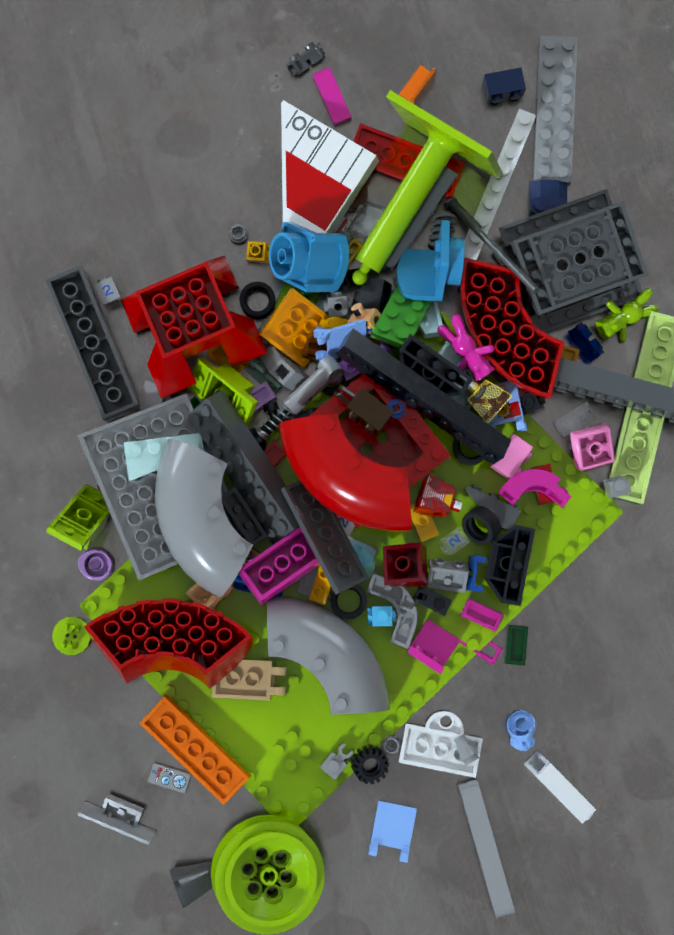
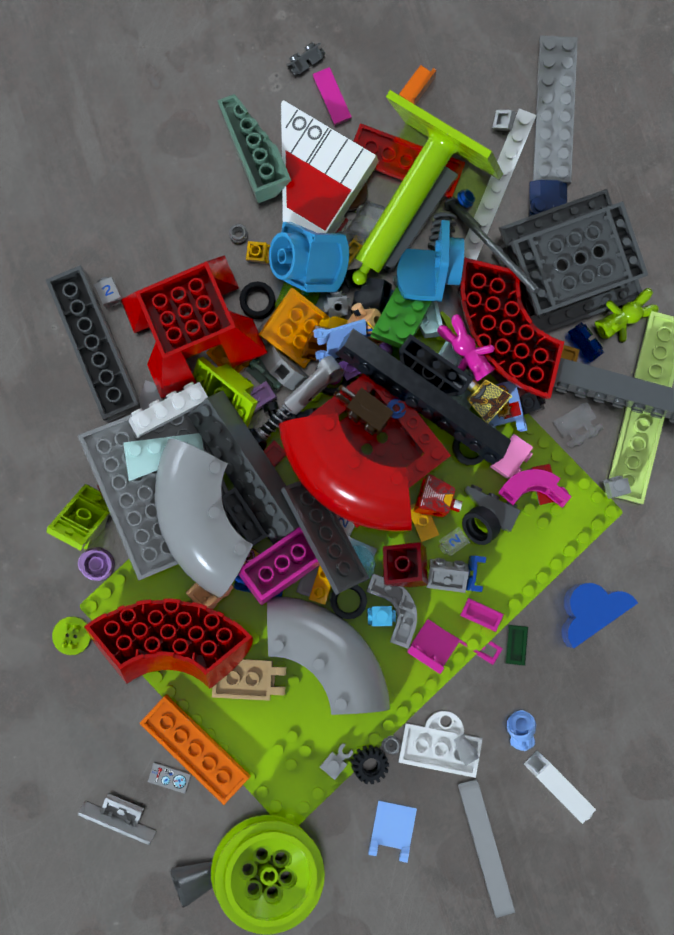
black leg [413,586,452,616] -> none
dark blue brick [483,67,526,103] -> none
black wedge [484,525,535,606] -> none
bright pink brick [570,423,615,471] -> none
none -> white brick [129,382,208,438]
none -> sand green wedge [217,94,291,203]
none -> blue plate [457,189,475,208]
none -> light grey plate [492,110,516,131]
none -> blue brick [562,583,638,648]

